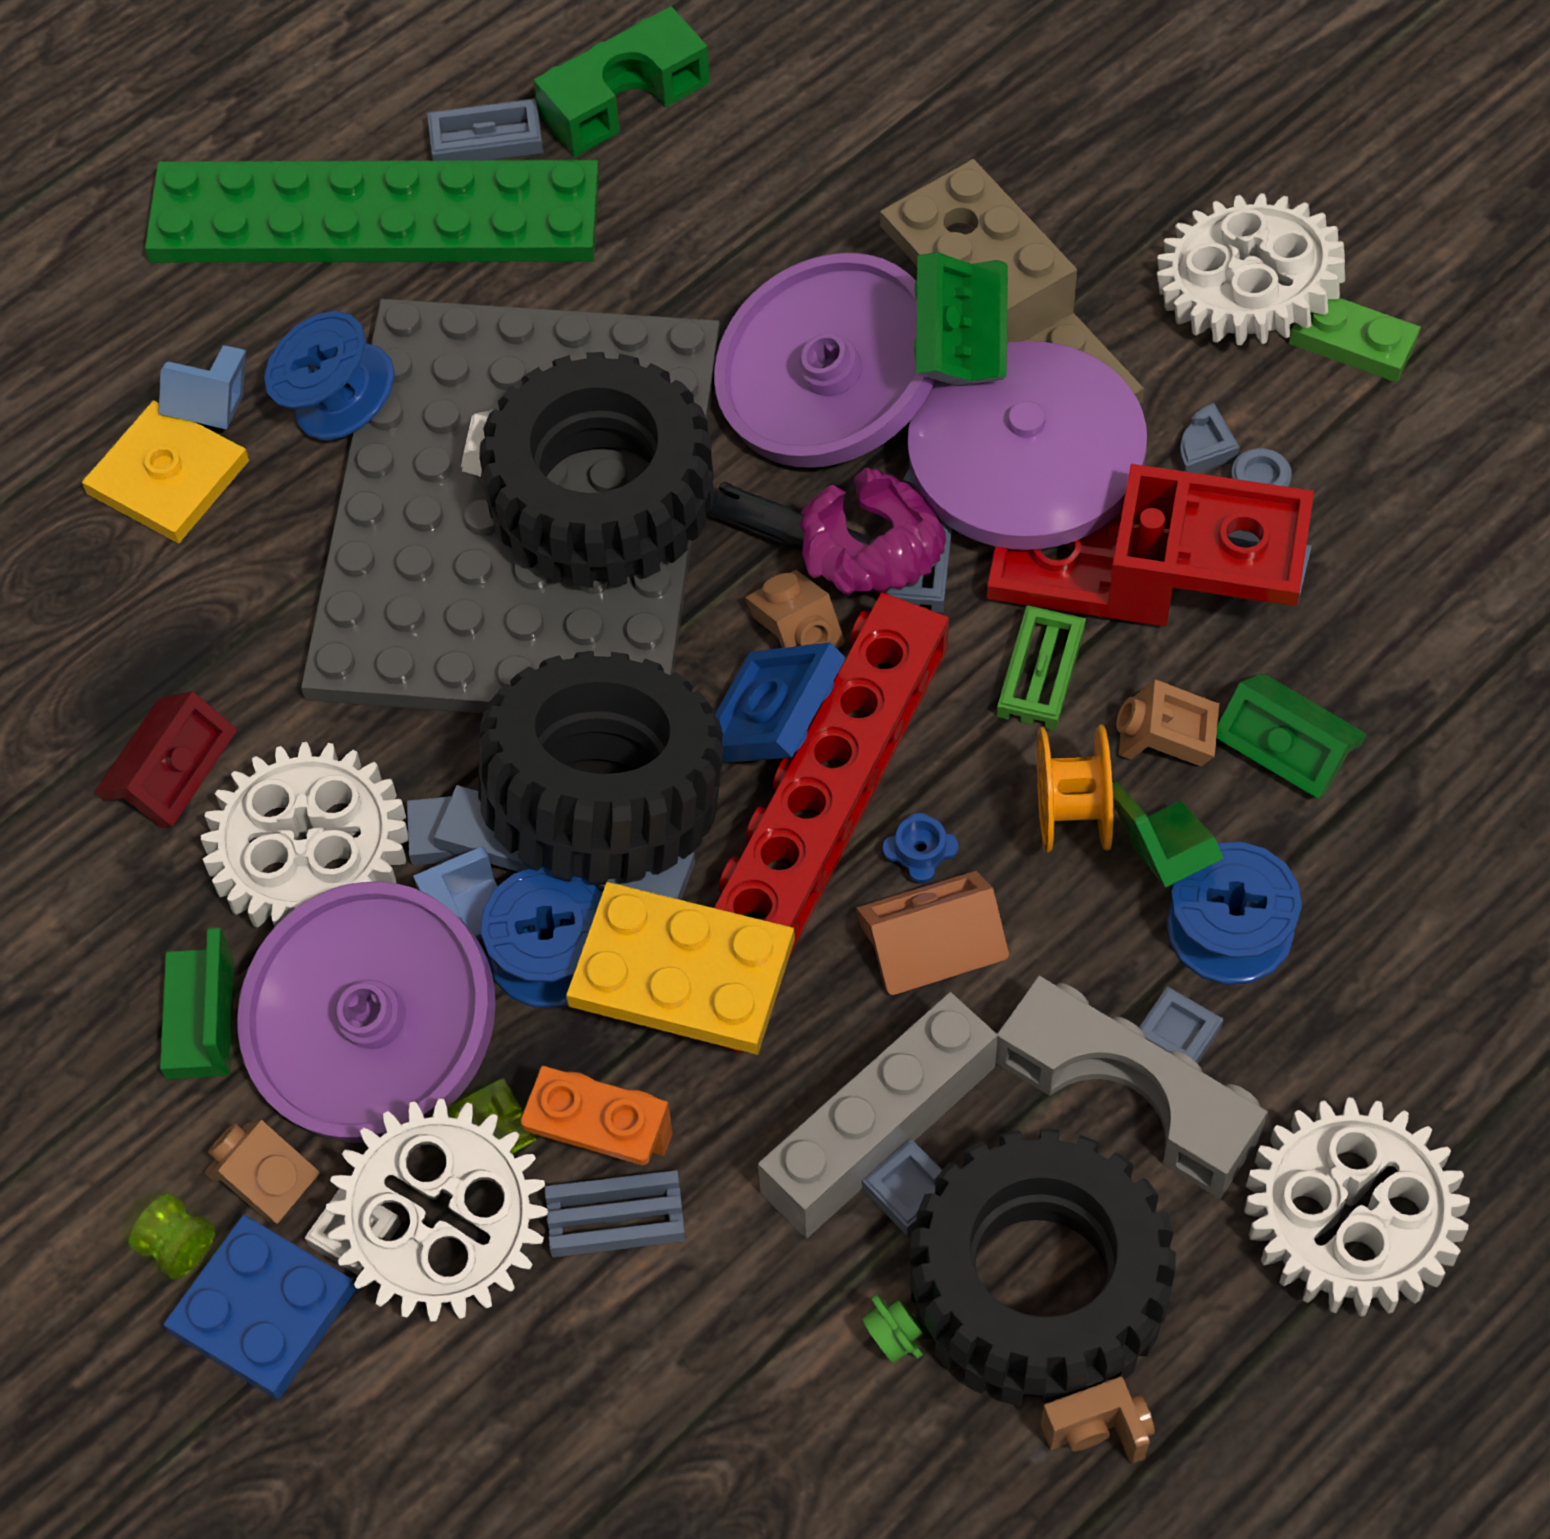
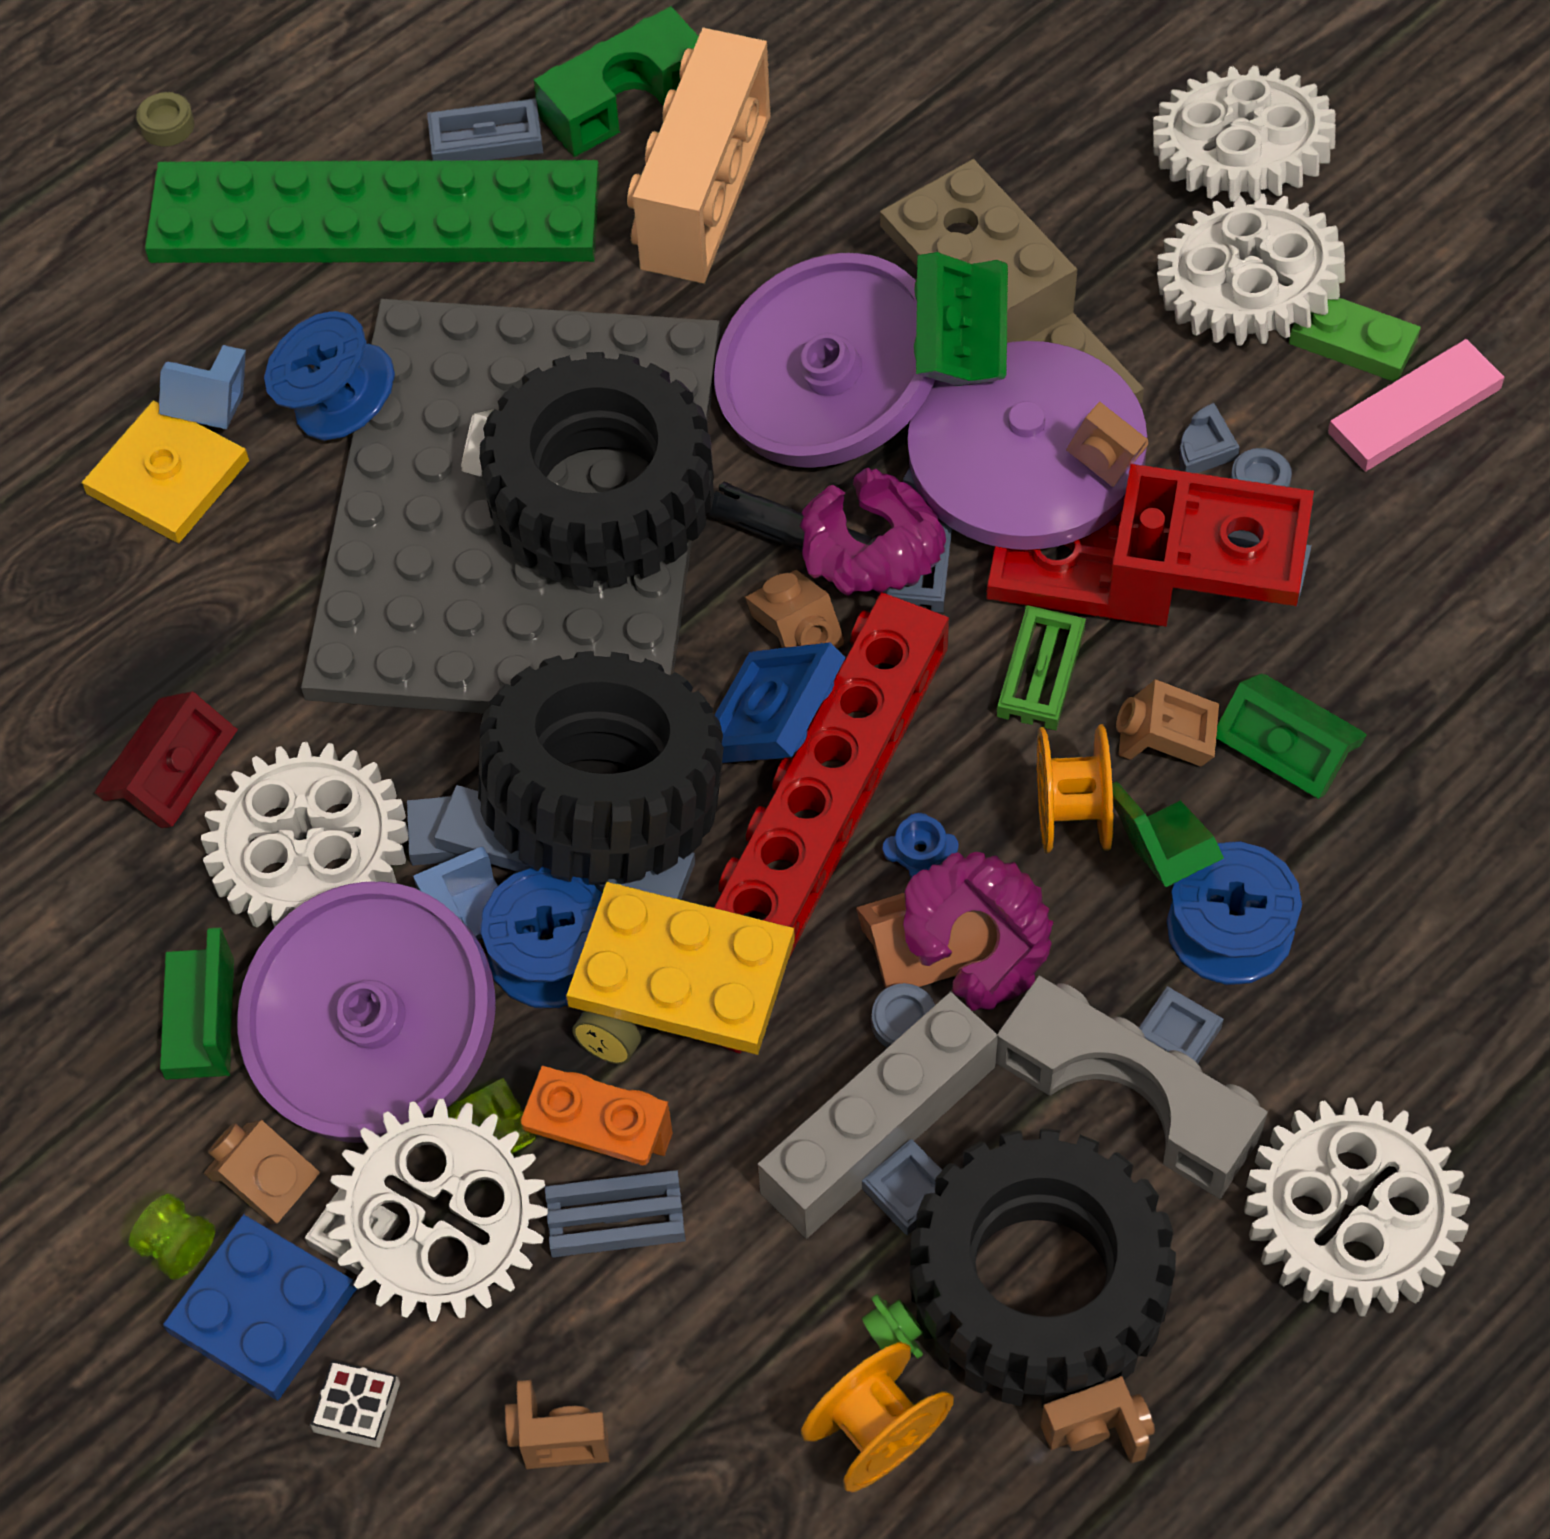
none -> olive tile [136,92,194,147]
none -> tile [310,1360,400,1448]
none -> medium nougat bracket [505,1380,609,1469]
none -> tile [573,1010,641,1065]
none -> light nougat brick [627,28,770,284]
none -> light orange piece [801,1342,954,1492]
none -> sand blue tile [871,983,935,1048]
none -> magenta piece [903,851,1054,1011]
none -> medium nougat bracket [1066,401,1148,487]
none -> white gear [1153,66,1336,201]
none -> bright pink tile [1328,339,1504,472]

